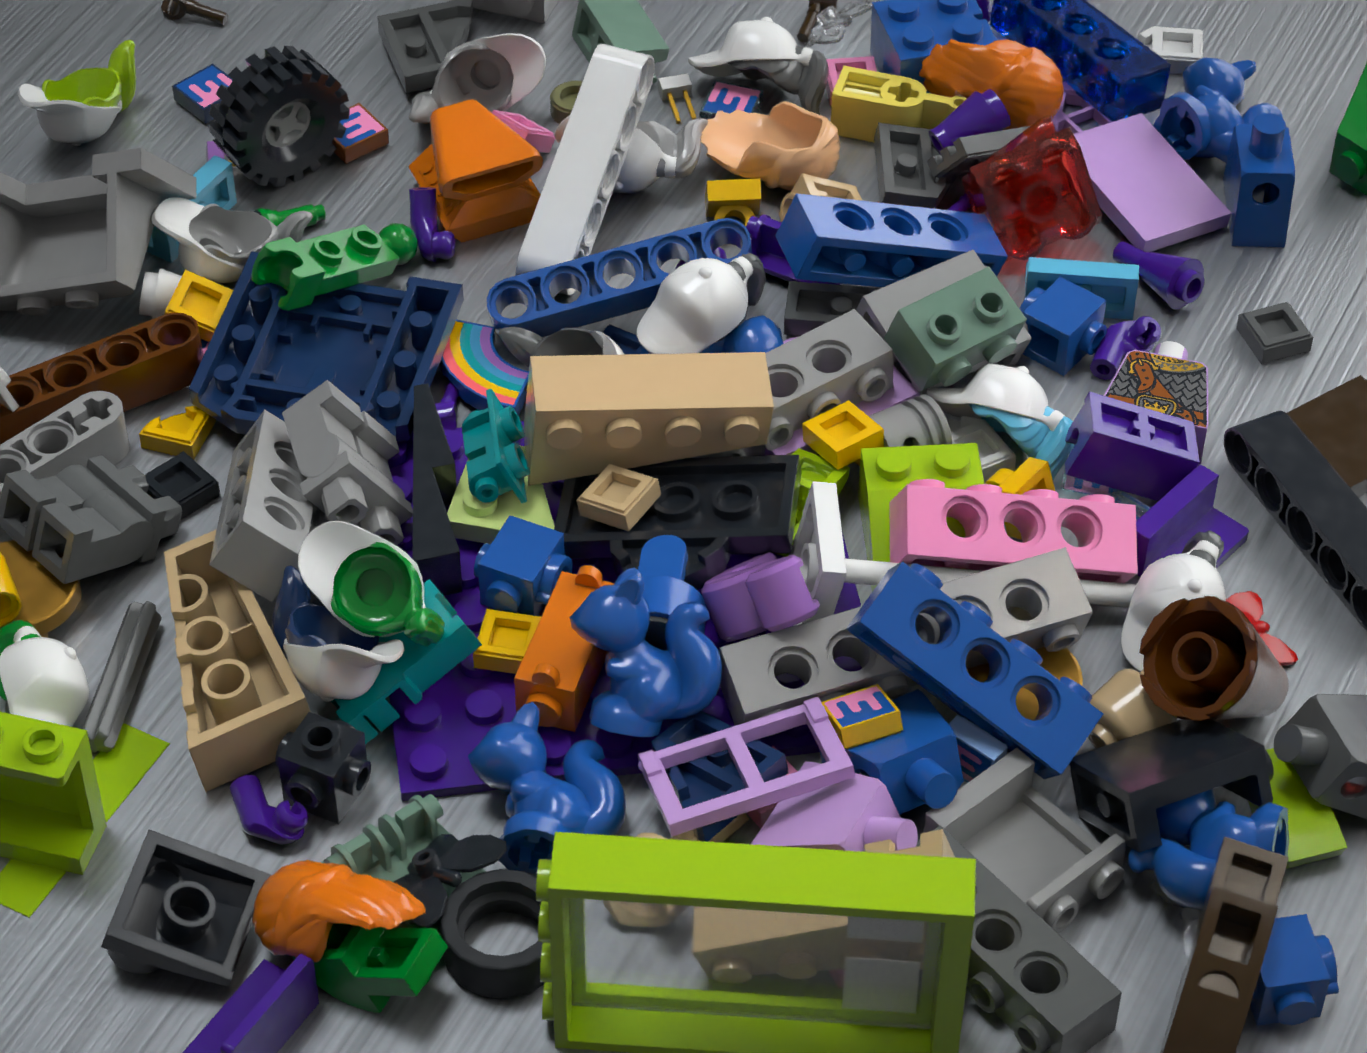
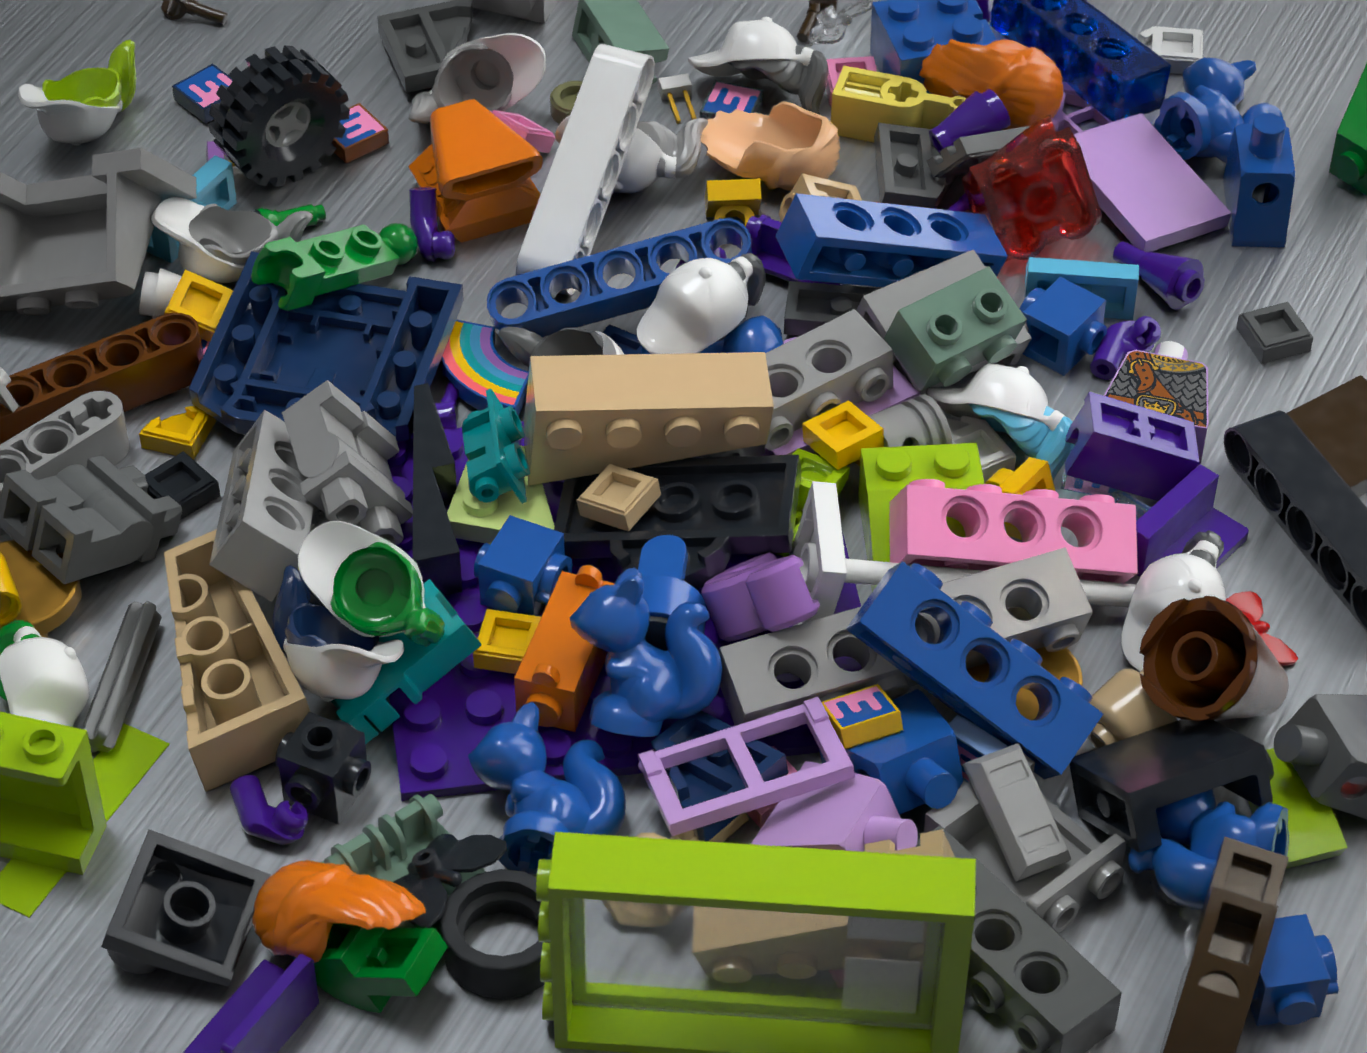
none -> light grey tile [963,743,1072,882]

